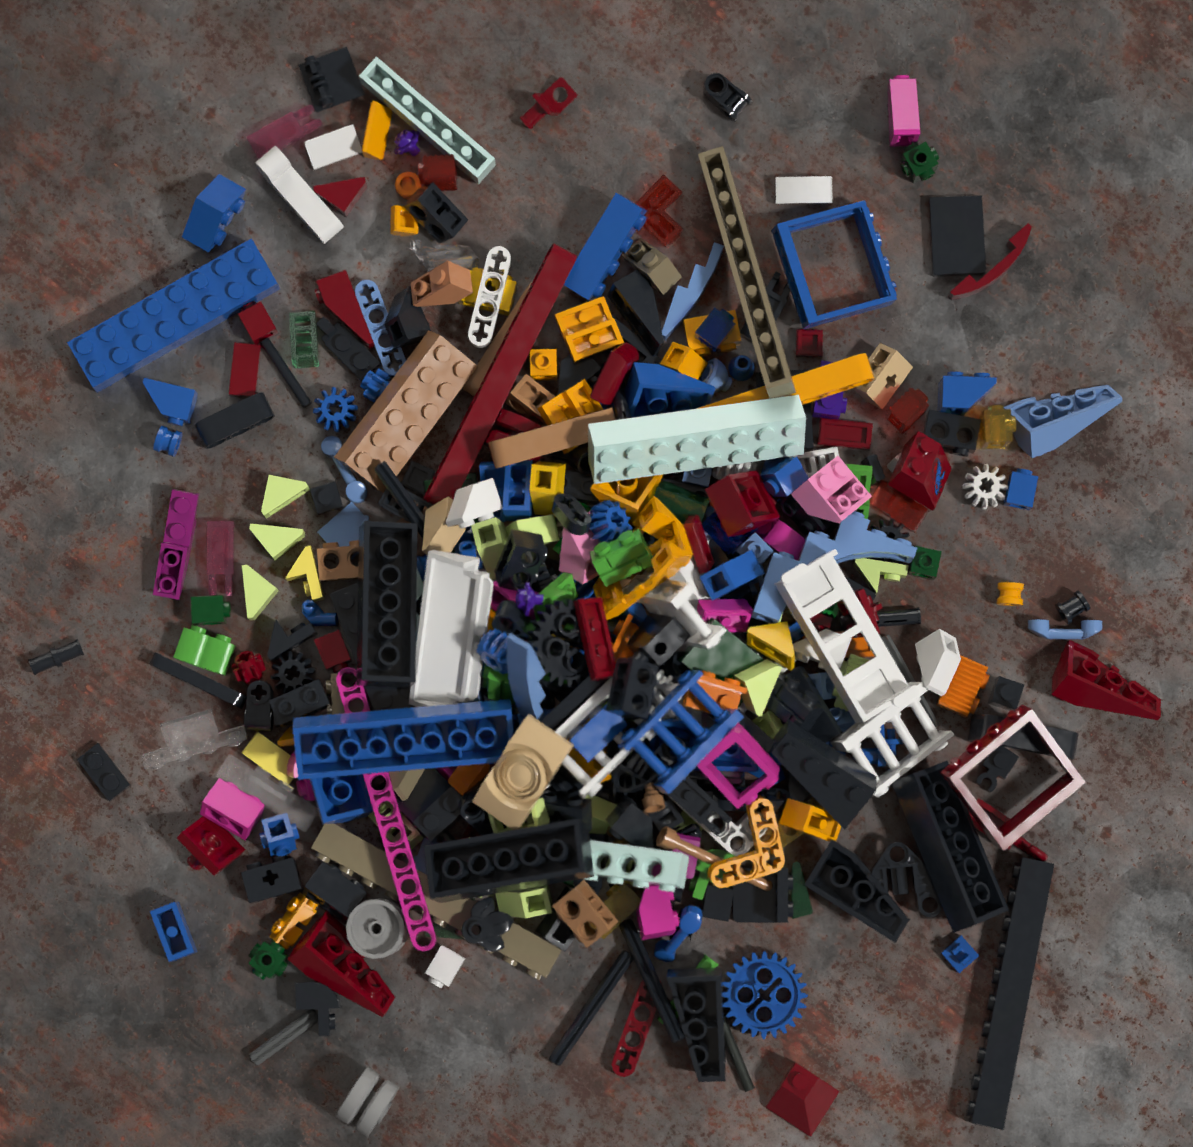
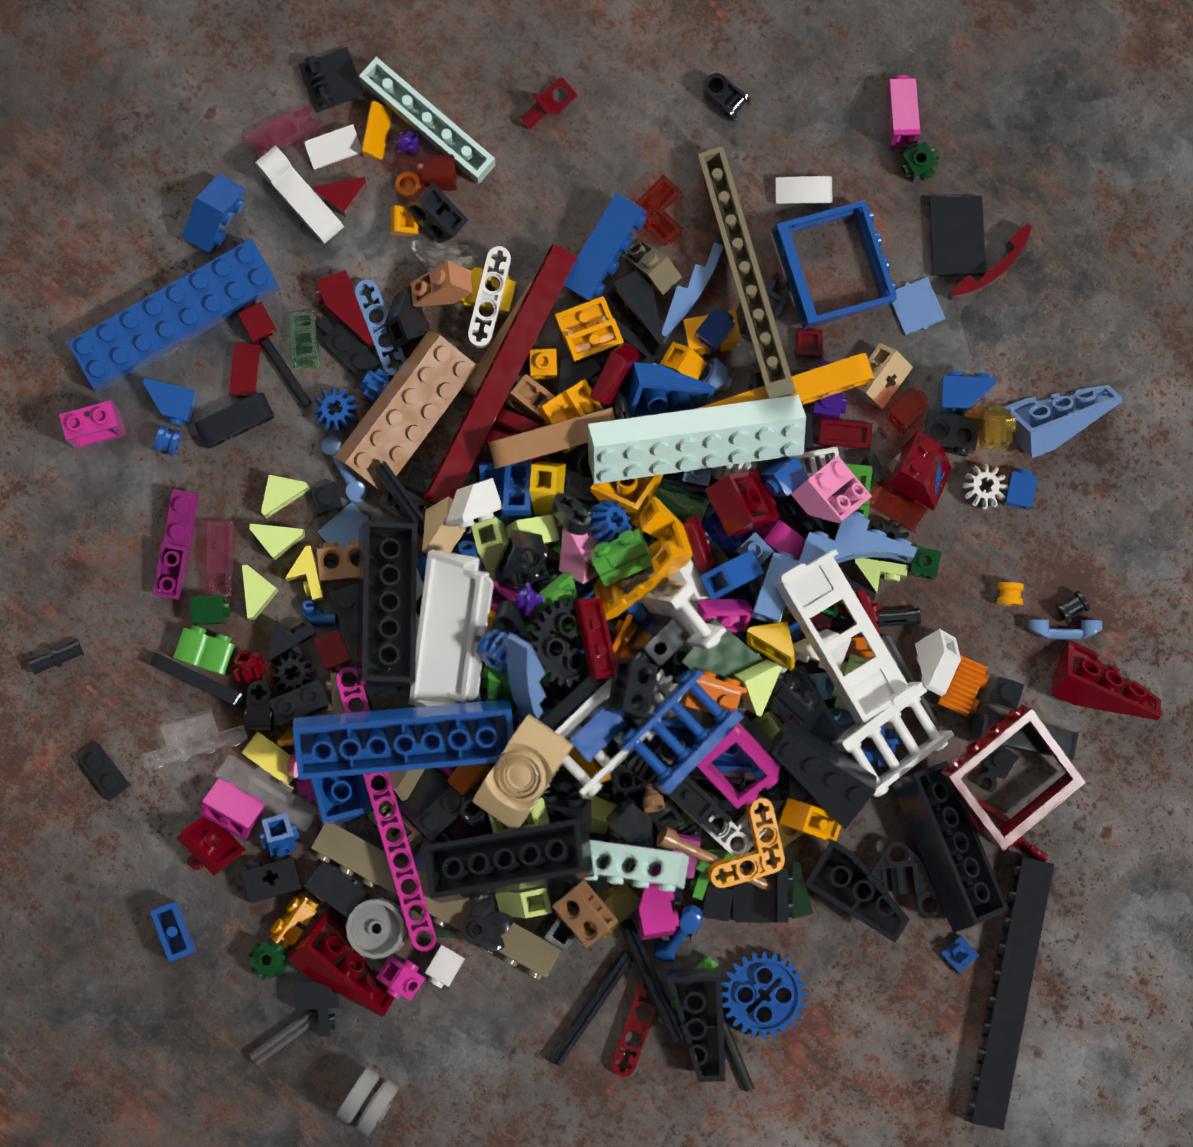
blue cone [728,355,755,381] -> none
dark red slope [766,1062,840,1137] -> none
none -> dark pink window [59,400,126,449]
none -> dark pink brick [376,955,426,1001]
none -> medium blue piece [892,277,945,336]

